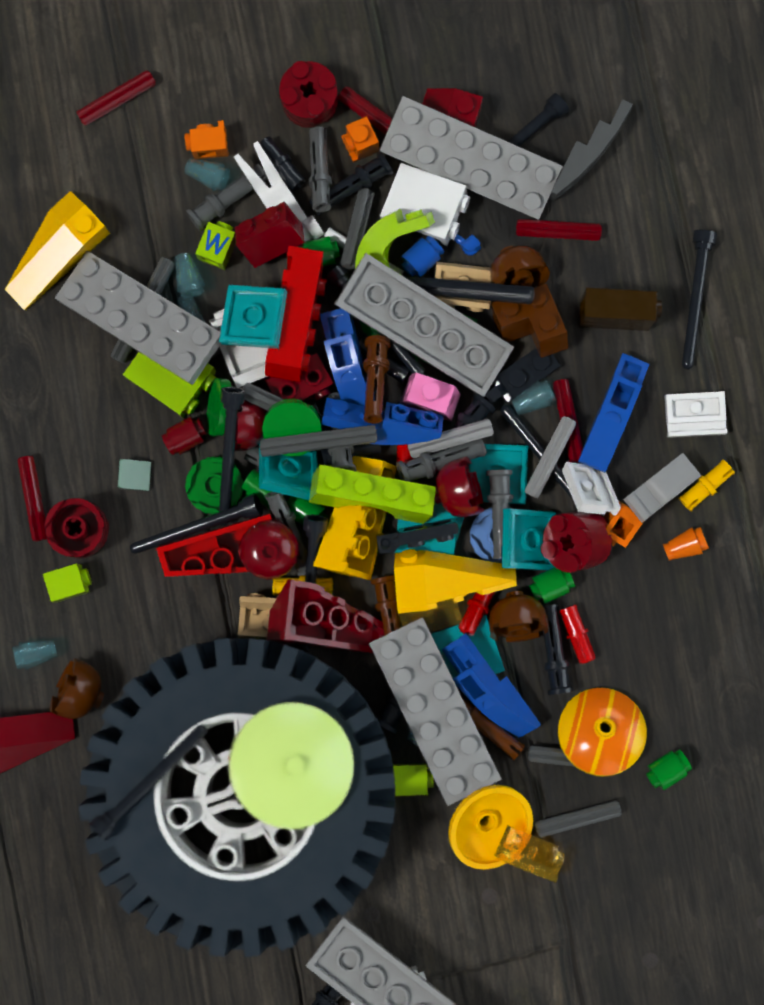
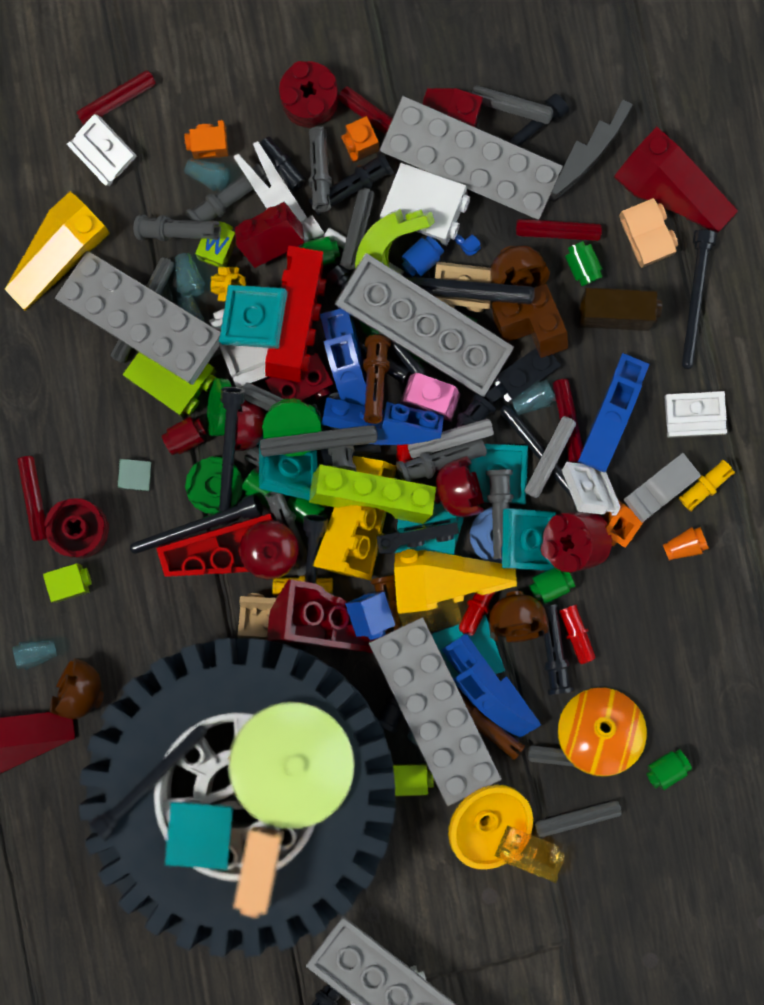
none -> white plate [67,114,137,186]
none -> dark grey pin [133,215,221,241]
none -> teal tile [165,801,233,870]
none -> yellow gear [210,267,246,301]
none -> light nougat brick [234,826,284,917]
none -> blue brick [345,592,395,640]
none -> dark grey axle [471,85,553,124]
none -> green brick [565,241,603,287]
none -> dark red wedge [614,126,738,233]
none -> light nougat brick [619,198,678,268]

